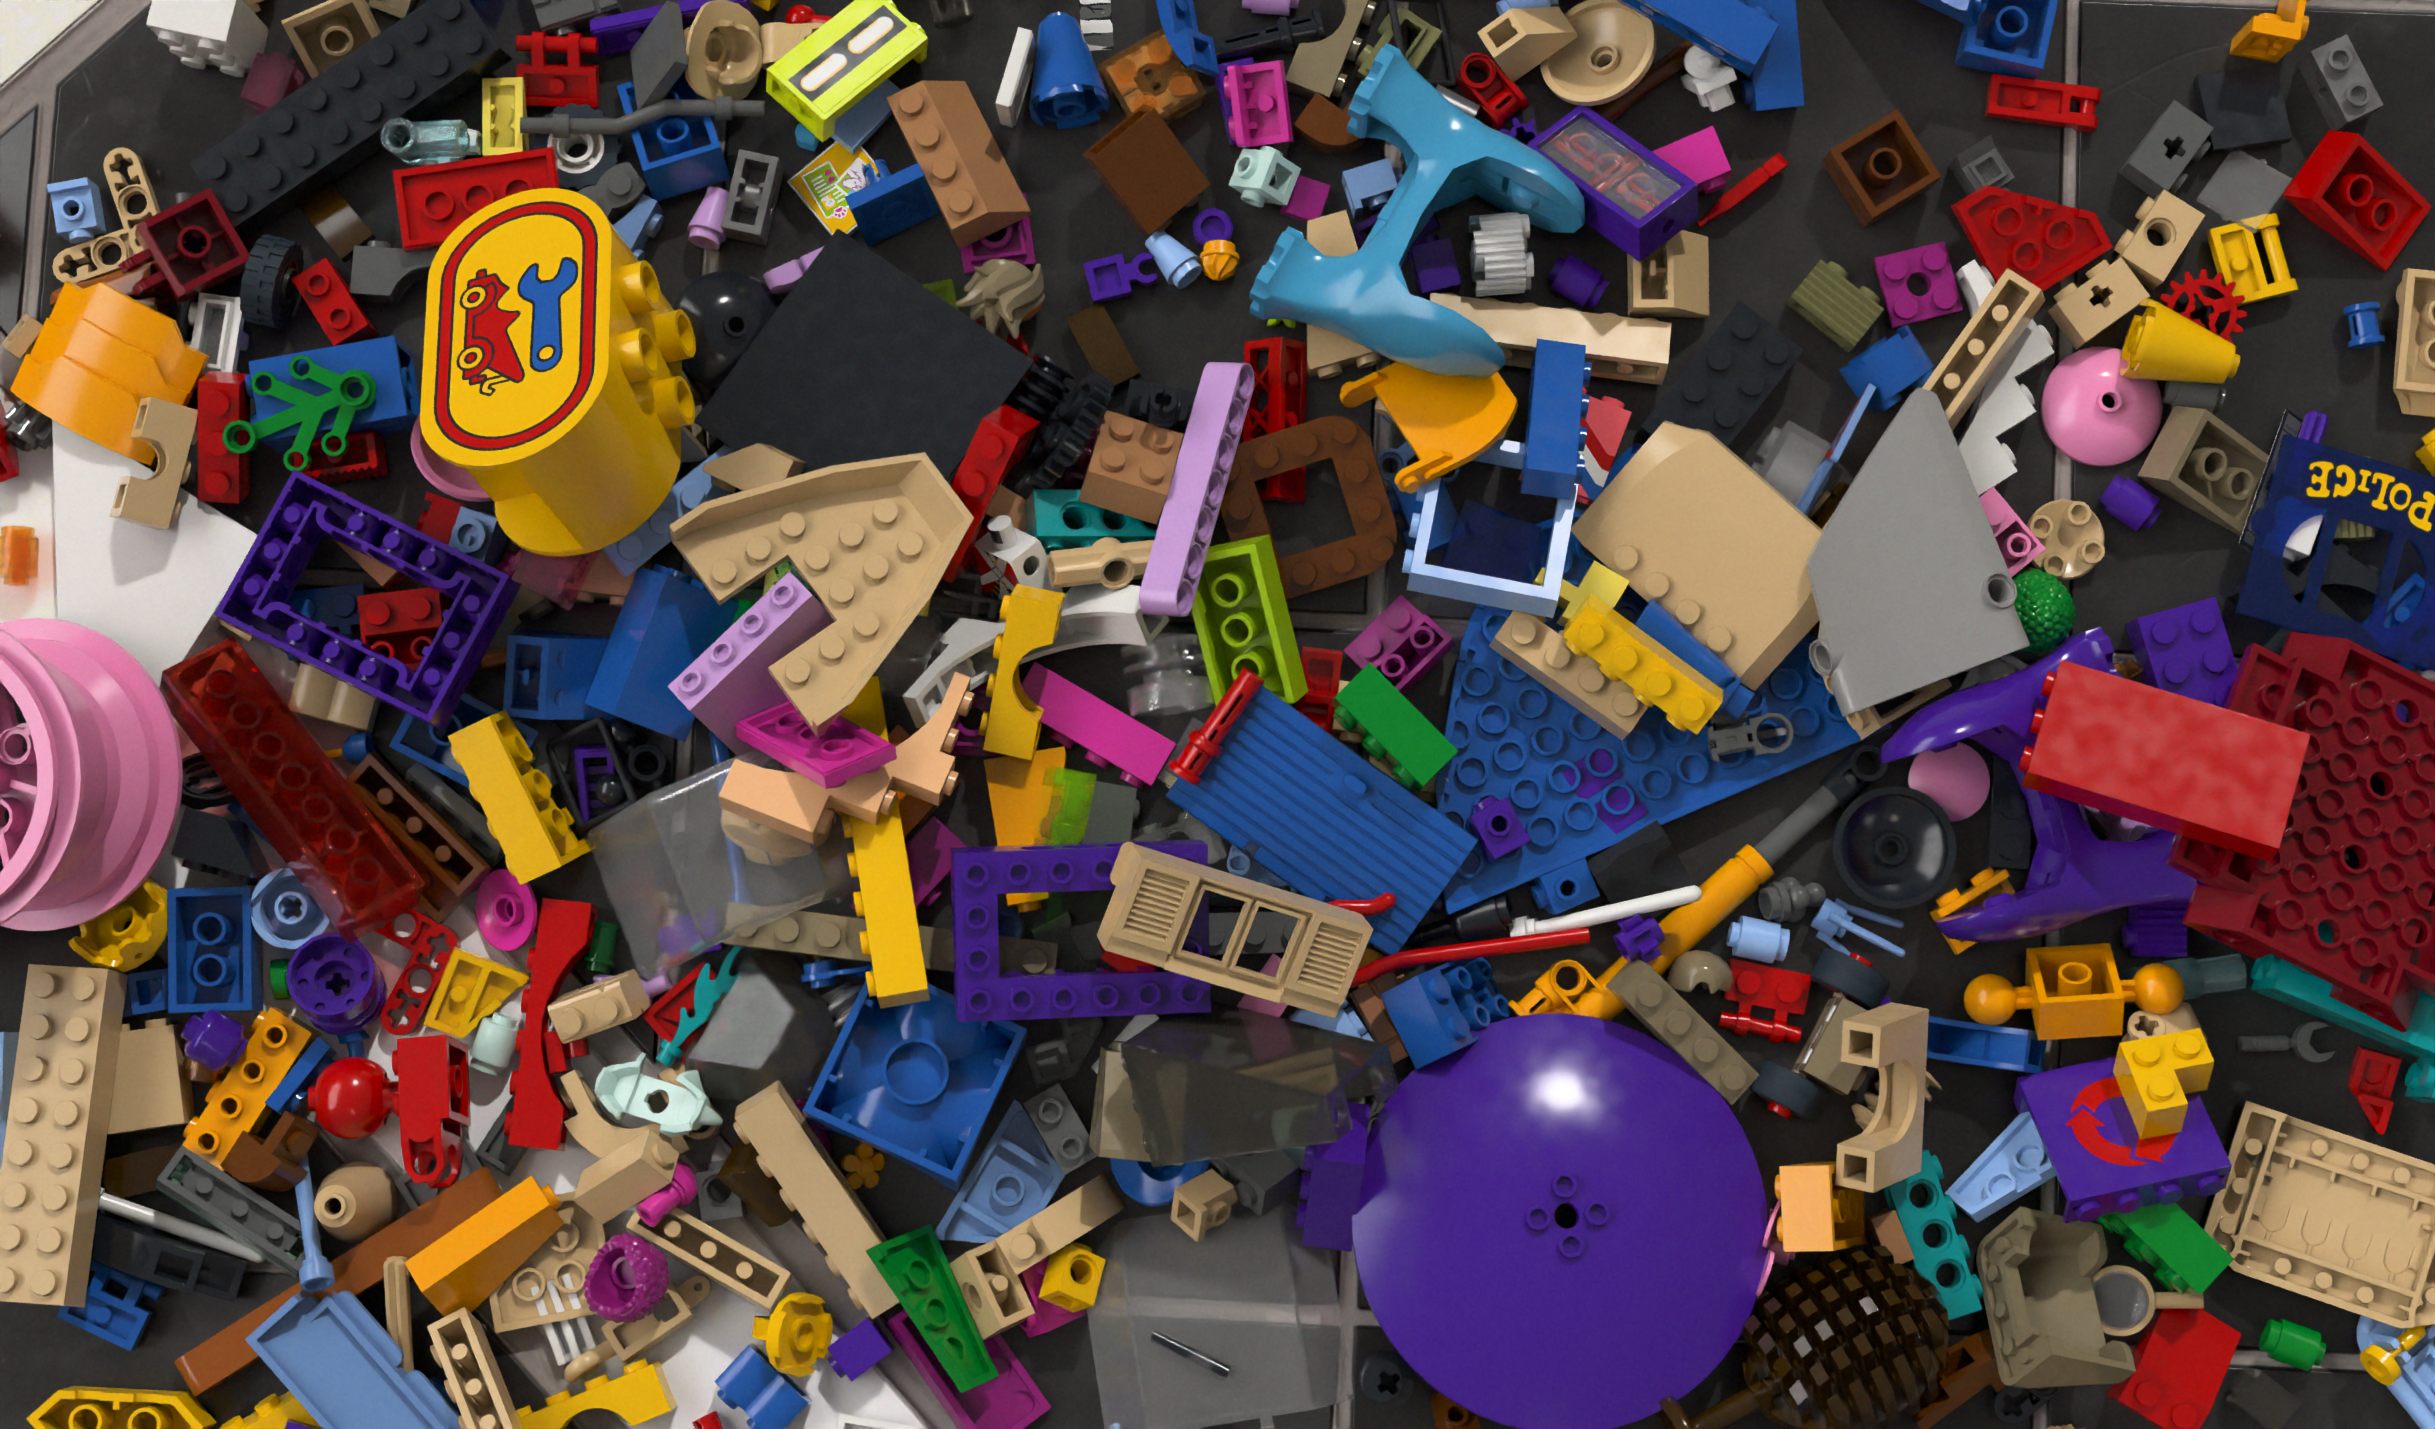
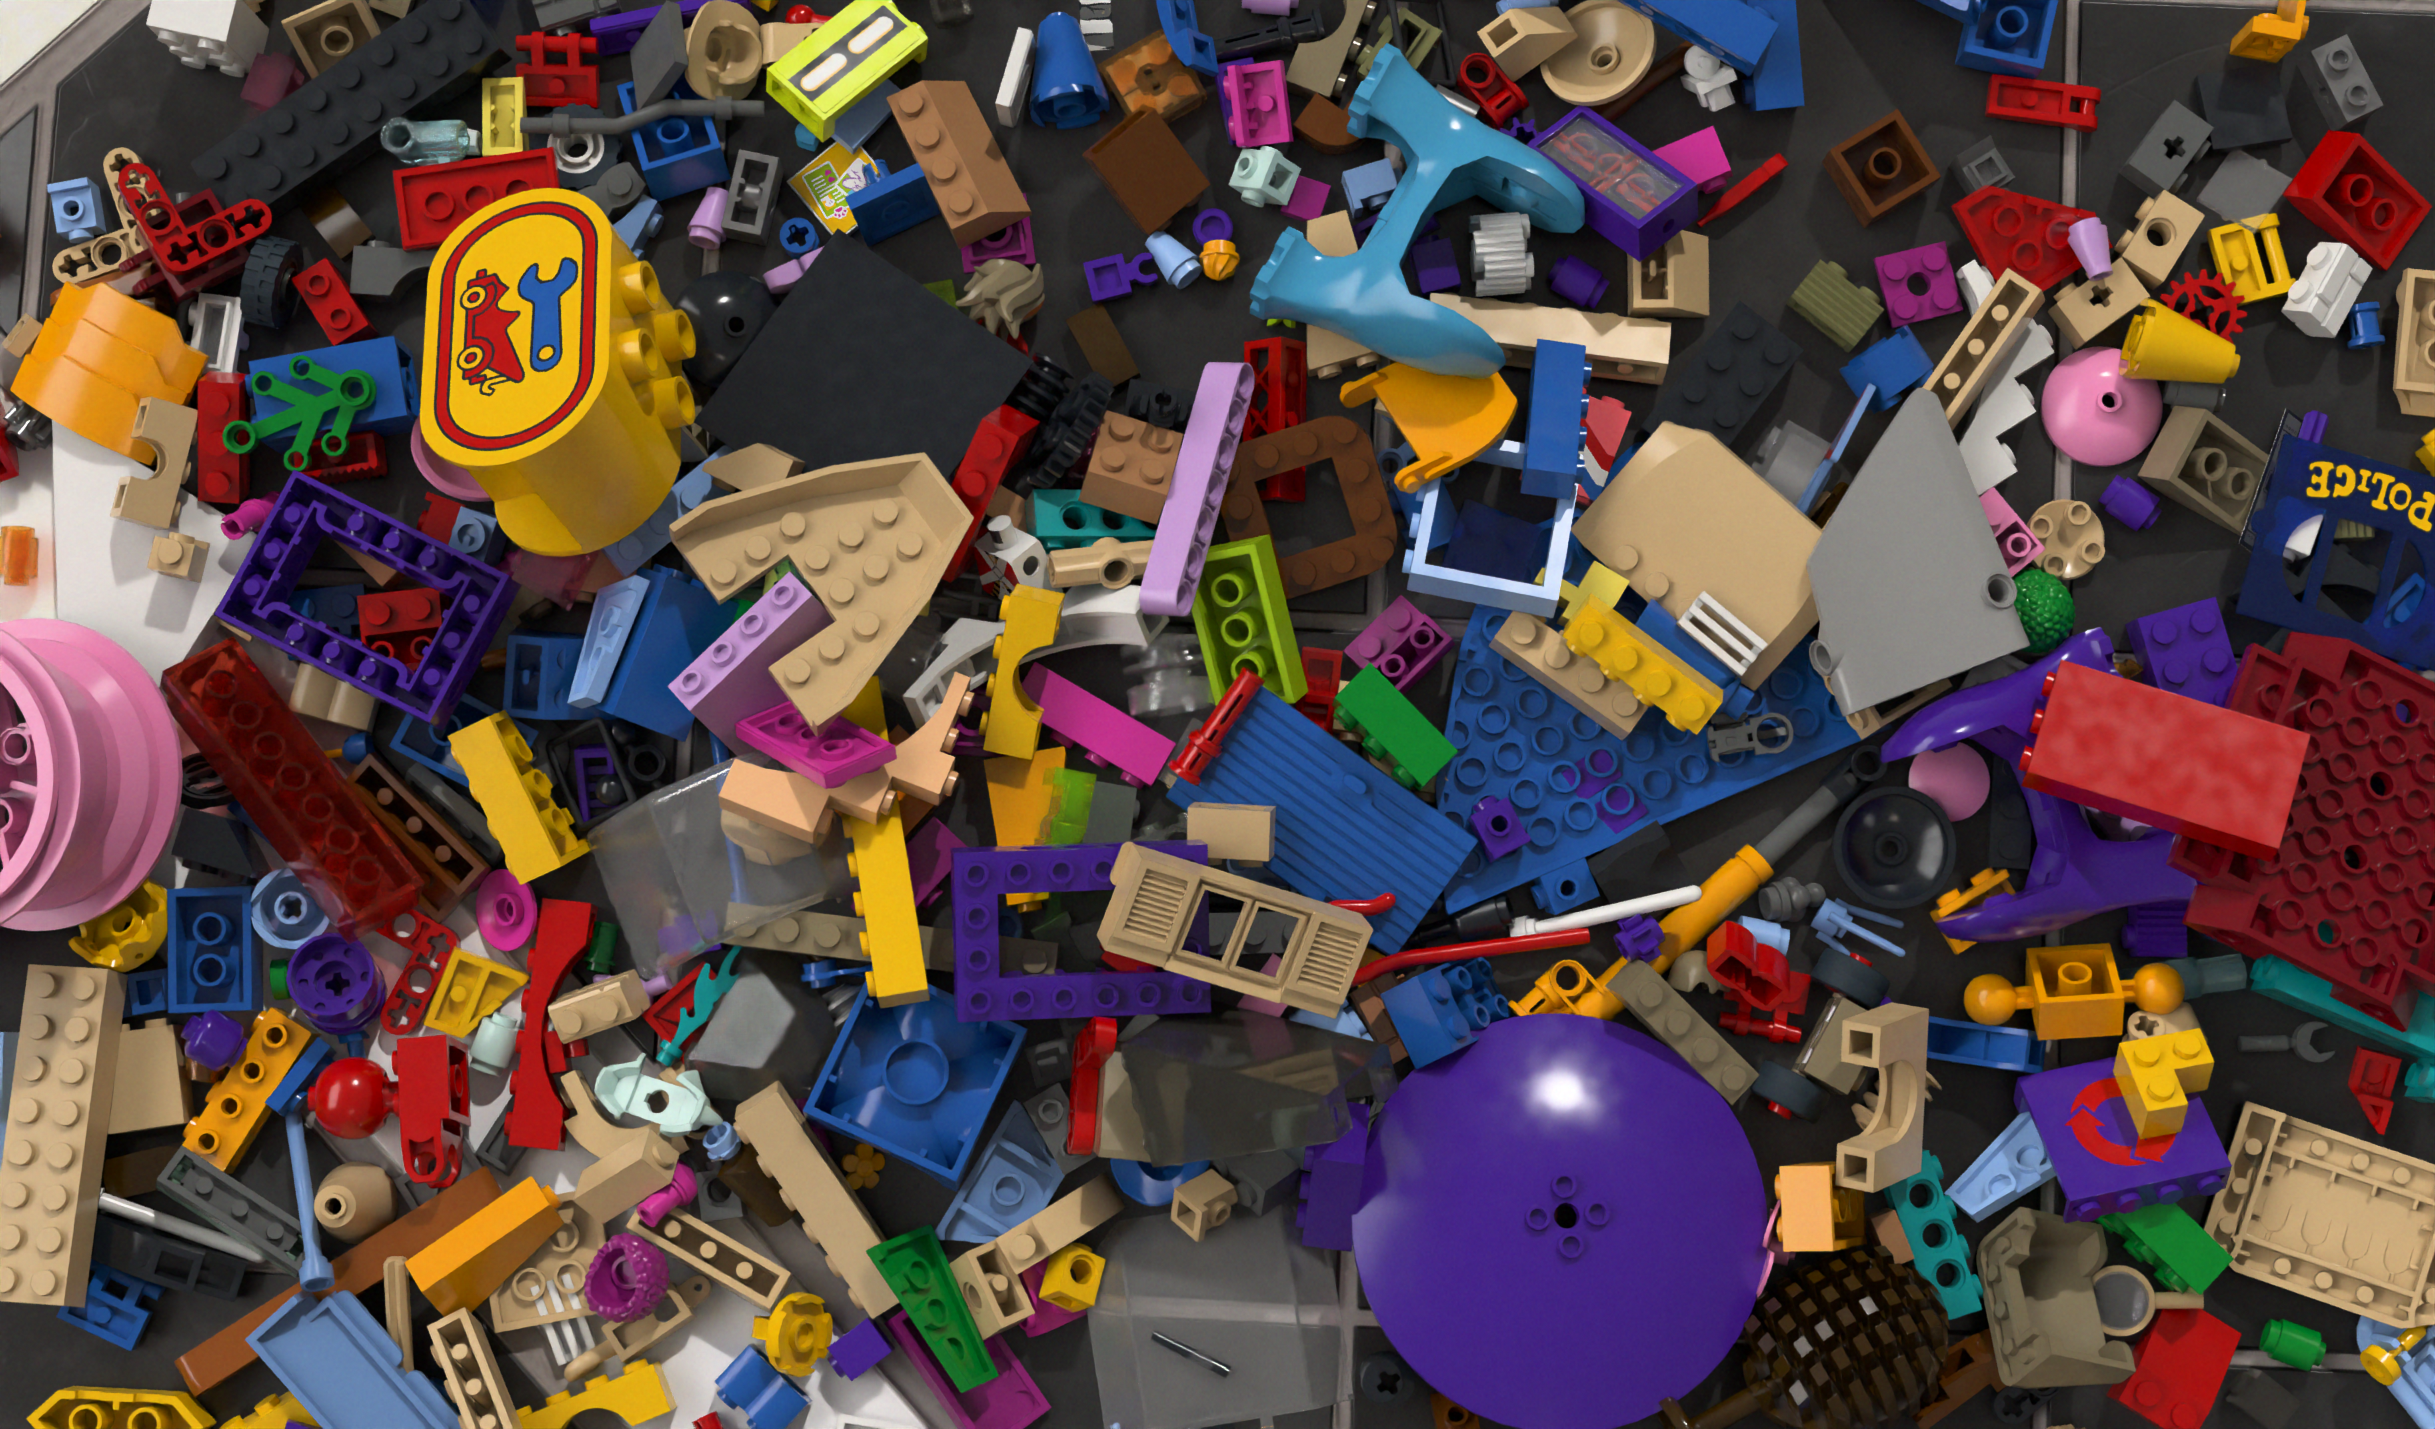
reddish brown brick [220,1110,322,1193] -> none
none -> red beam [118,163,272,276]
none -> tan brick [147,532,210,583]
none -> dark pink pin [221,491,281,540]
none -> light blue wing [567,575,650,709]
none -> light blue plate [703,1121,741,1160]
none -> blue bush [780,218,820,260]
none -> red beam [1067,1016,1117,1156]
none -> tan brick [1187,802,1276,867]
none -> white tile [1676,591,1768,677]
none -> red brick [1707,921,1790,1012]
none -> lavender cone [2067,217,2113,281]
none -> white brick [2281,242,2373,338]

